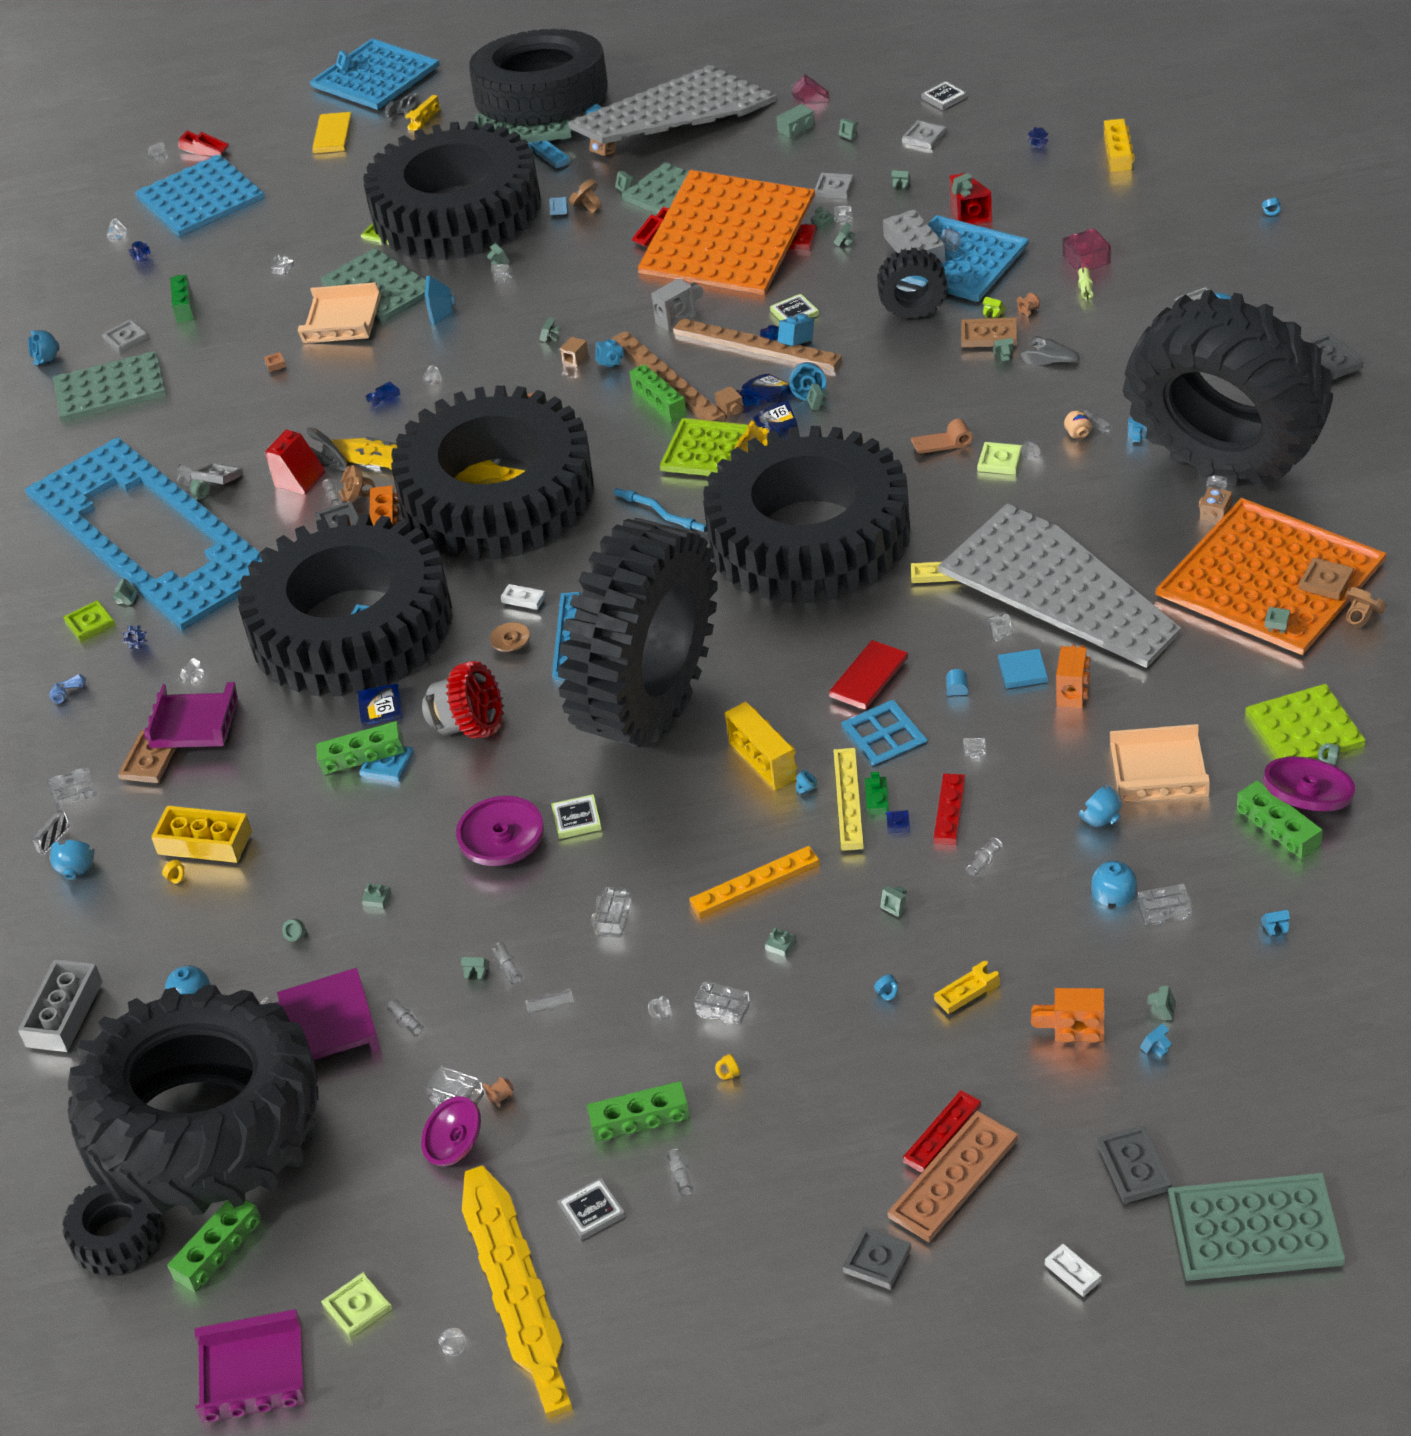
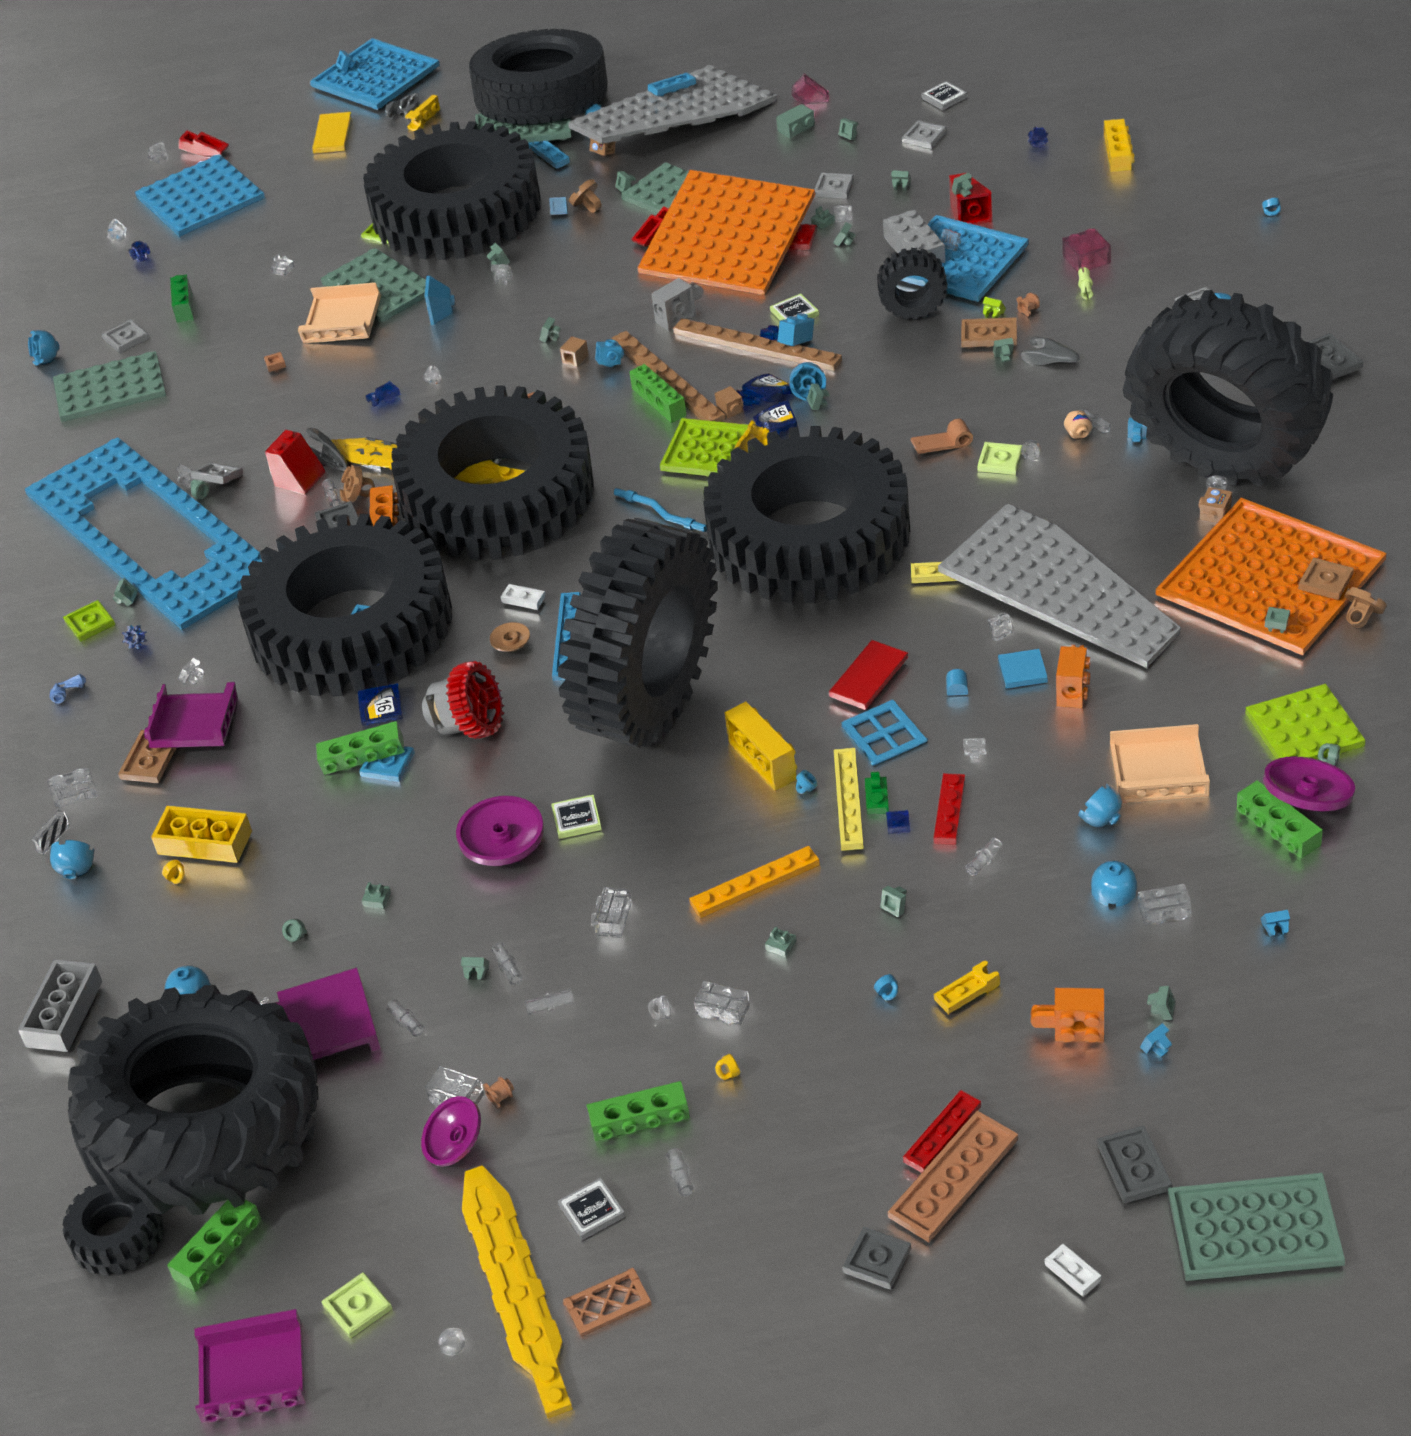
none -> nougat window [563,1267,652,1337]
none -> dark azure plate [648,73,696,96]

